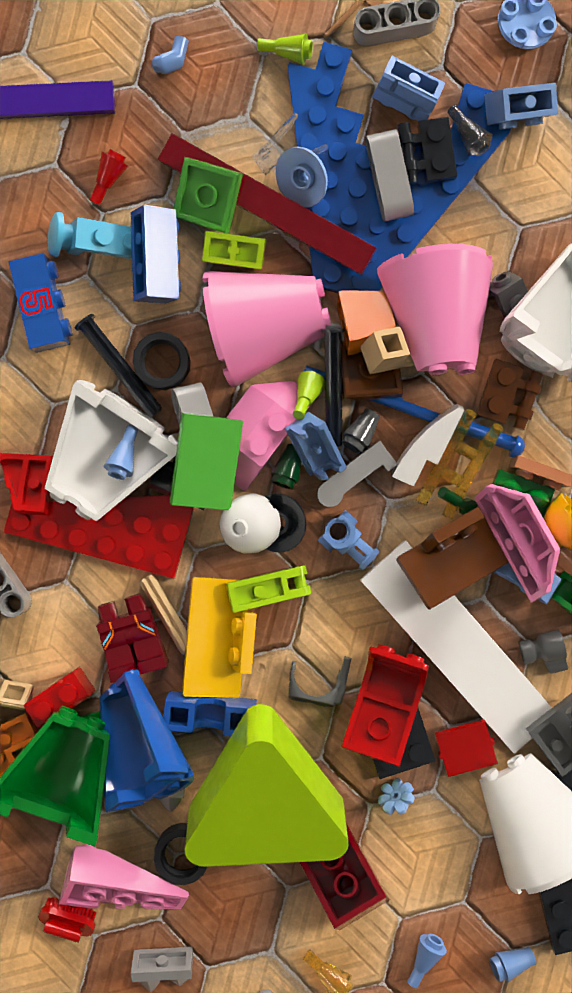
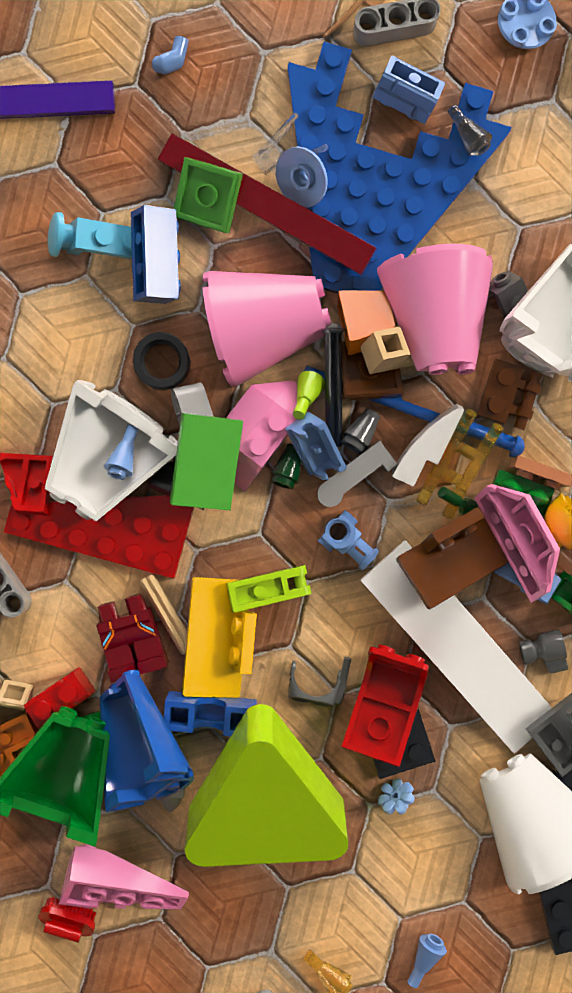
blue brick [8,253,72,353] -> none
black axle [75,314,162,417] -> none
red cone [89,149,128,205] -> none
light grey tile [131,947,193,992] -> none
black tyre [154,823,208,885] -> none
lime hinge [202,231,267,269] -> none
white cylinder [219,493,281,554] -> none
lime cone [257,33,313,65] -> none
black dish [265,493,306,552] -> none
dark red slope [300,823,390,931] -> none
light grey beam [366,129,414,222] -> none
black plate [398,117,457,185] -> none
red piece [435,719,498,777] -> none
medium blue brick [484,83,558,130] -> none
medium blue cone [489,947,536,983] -> none

